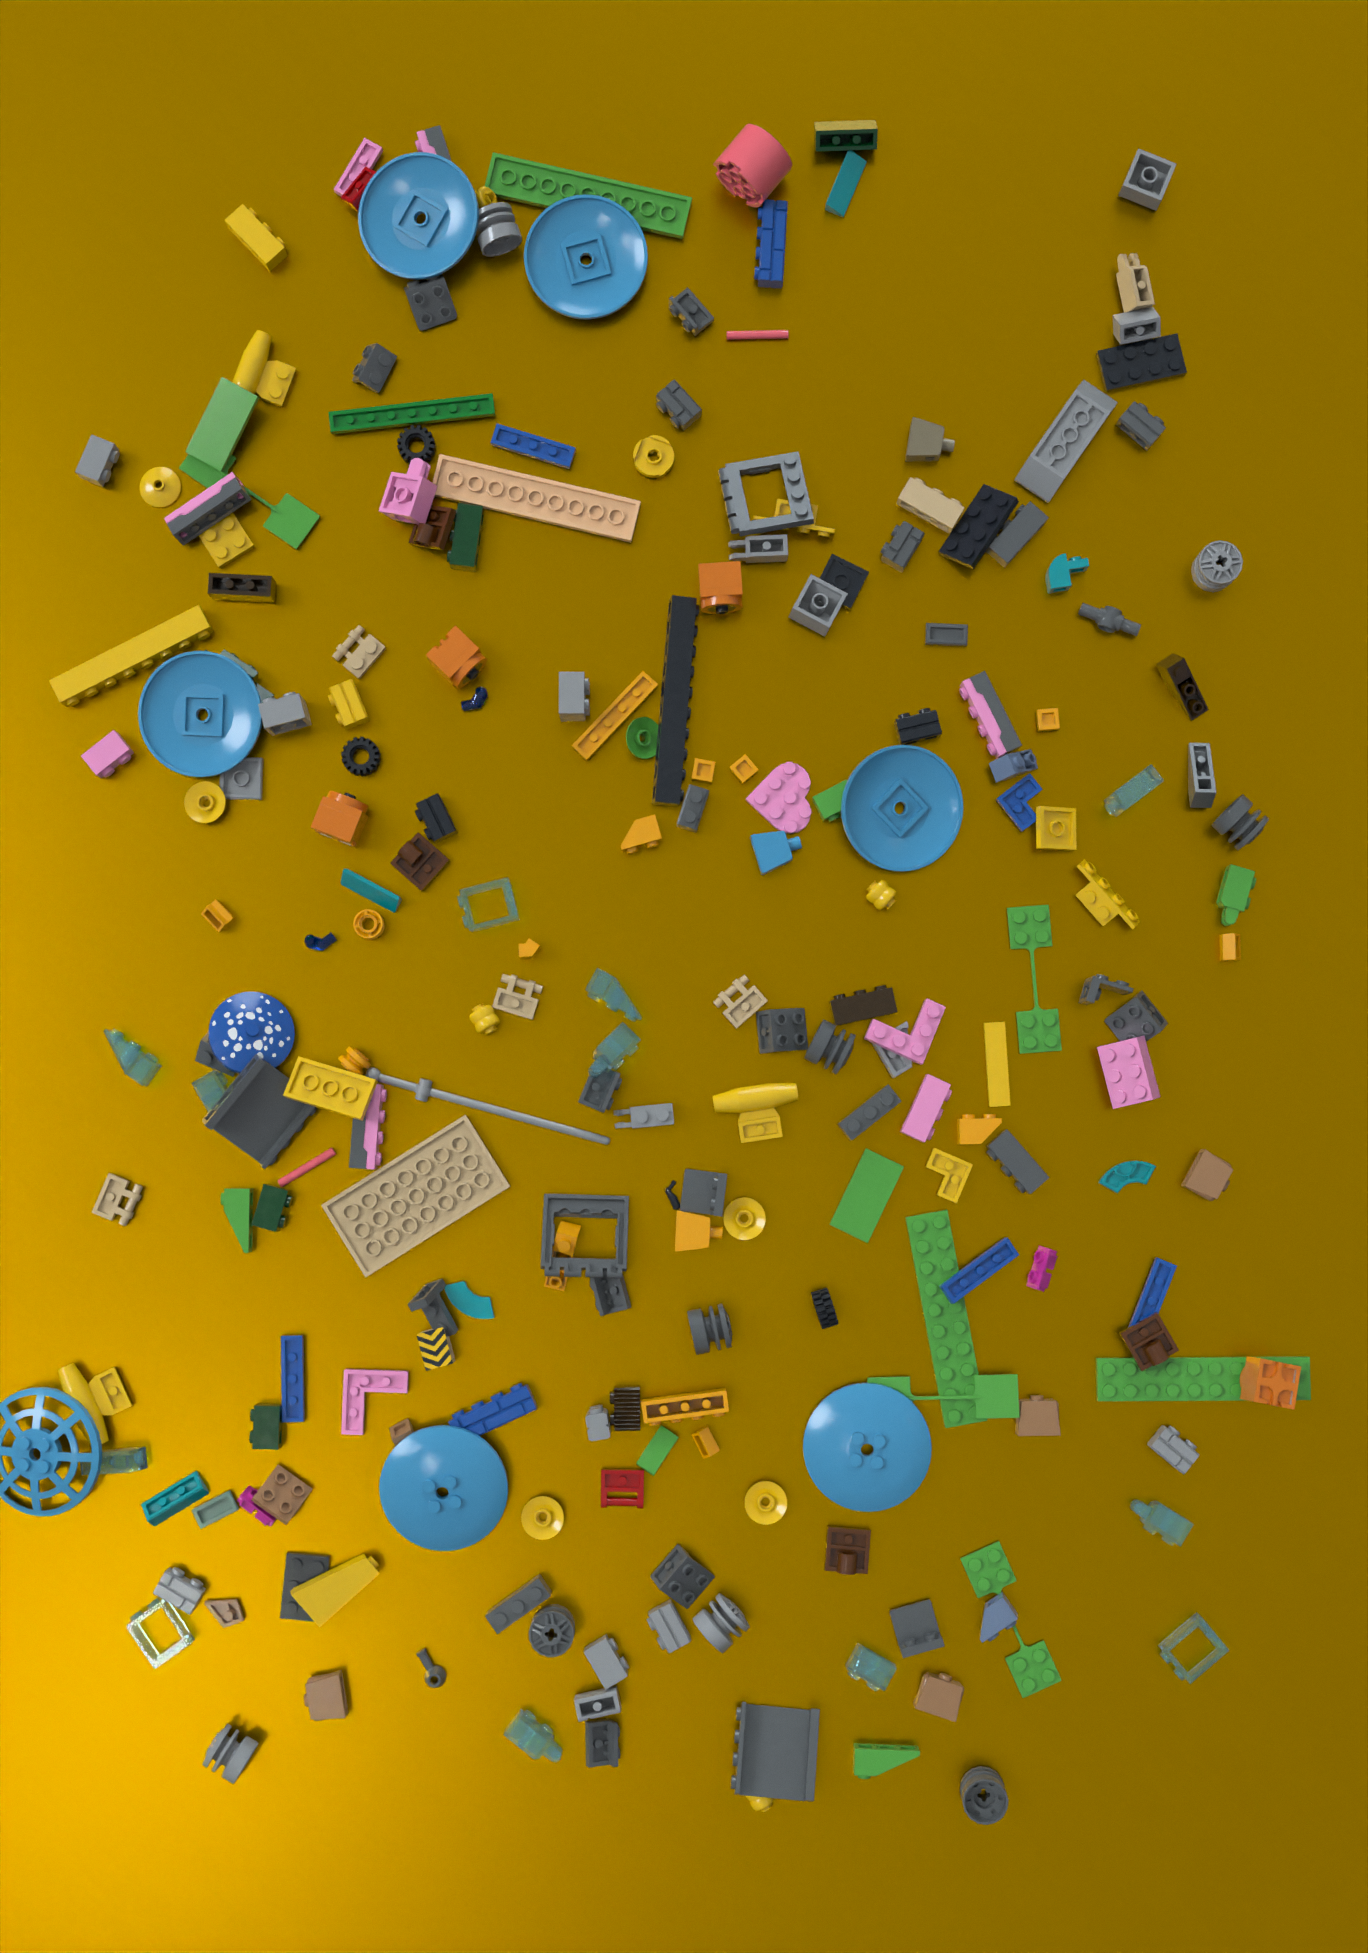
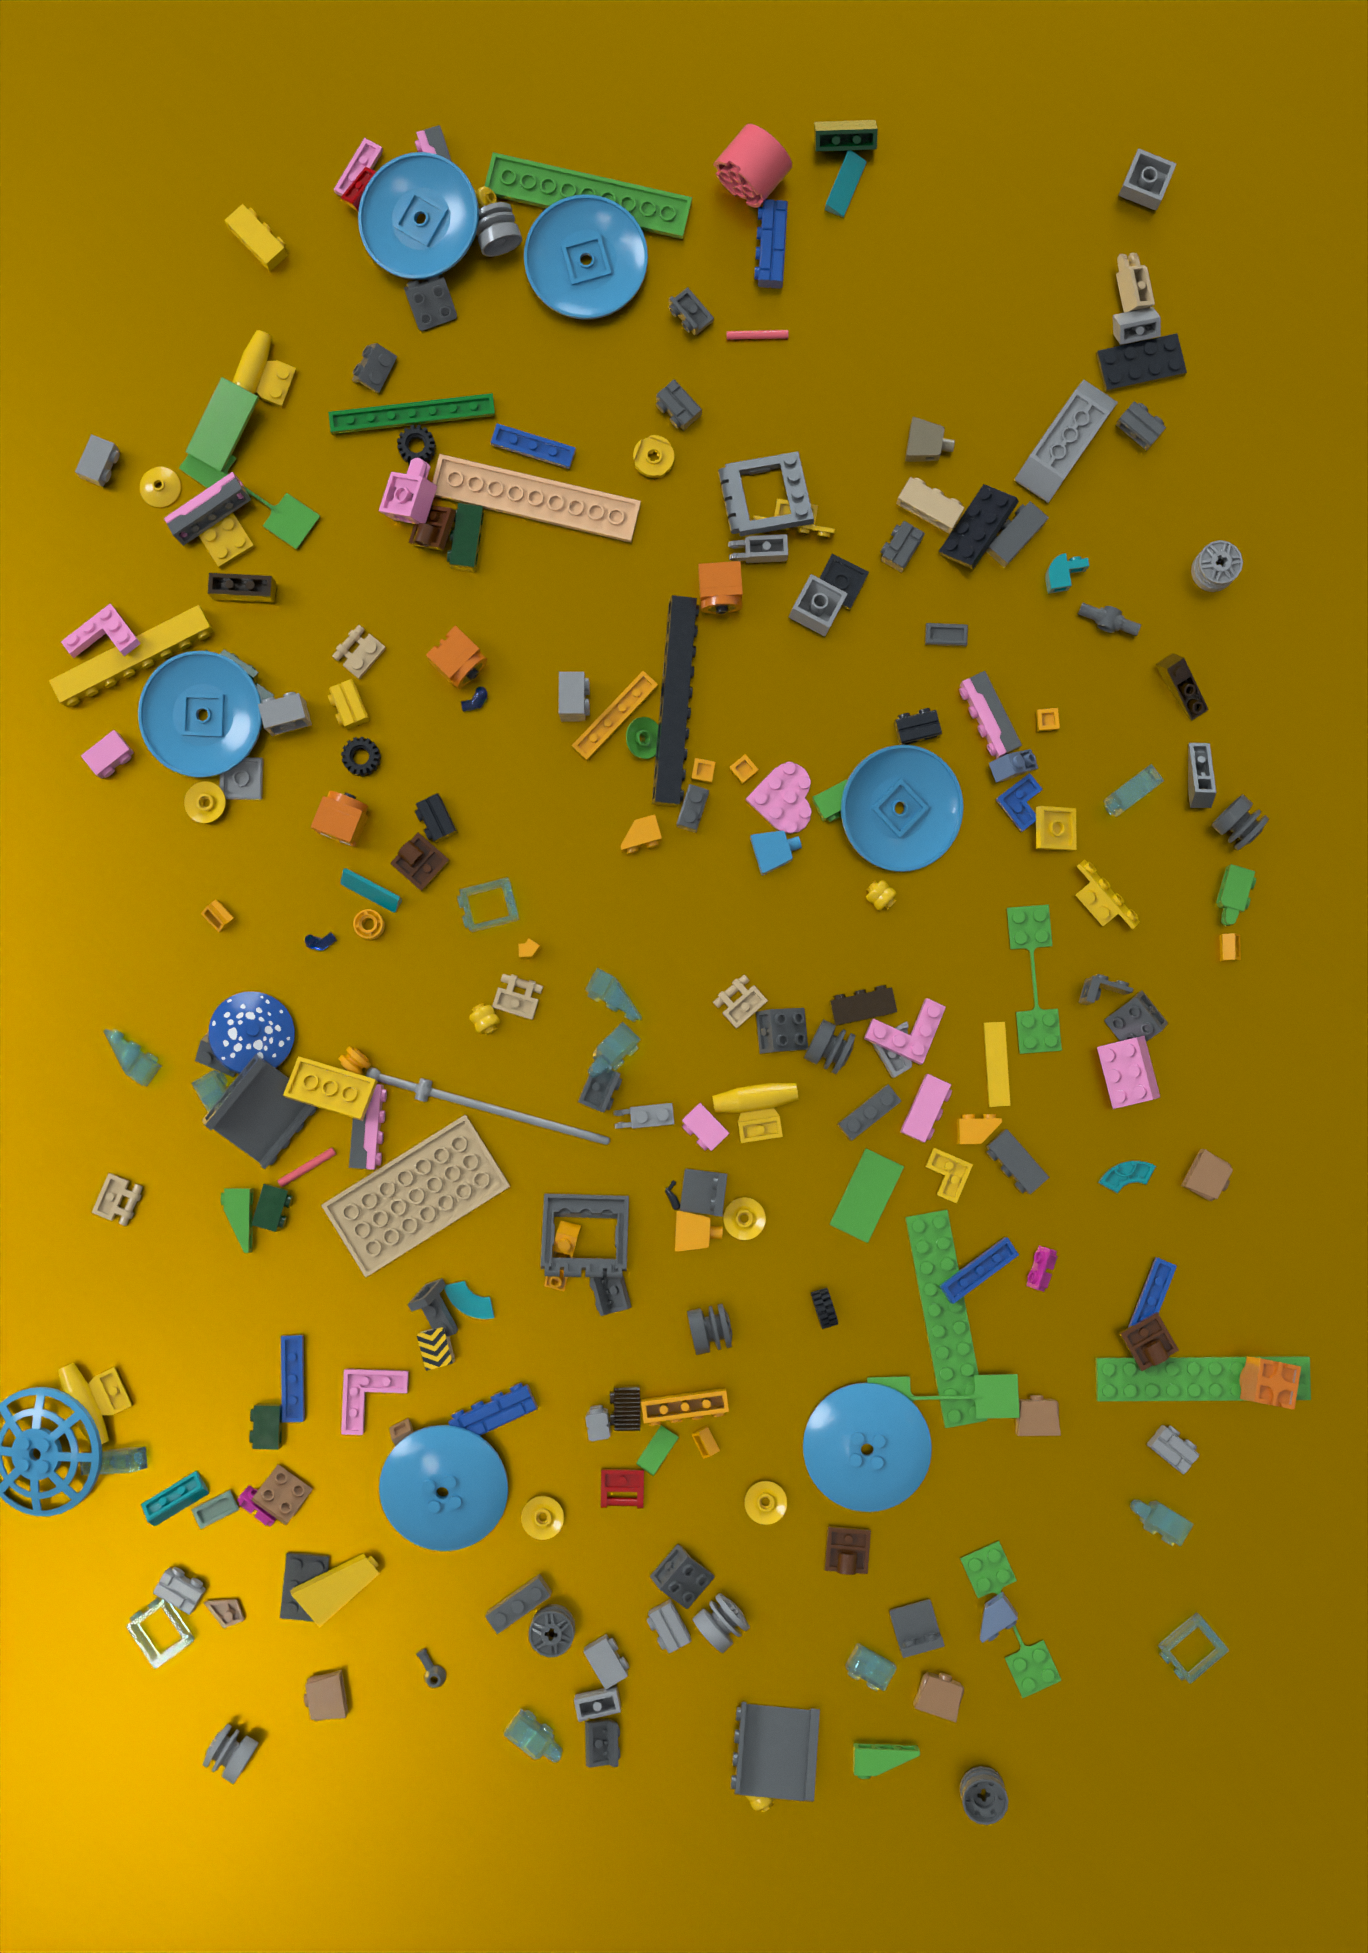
none -> bright pink plate [61,604,141,658]
none -> bright pink brick [682,1103,729,1151]

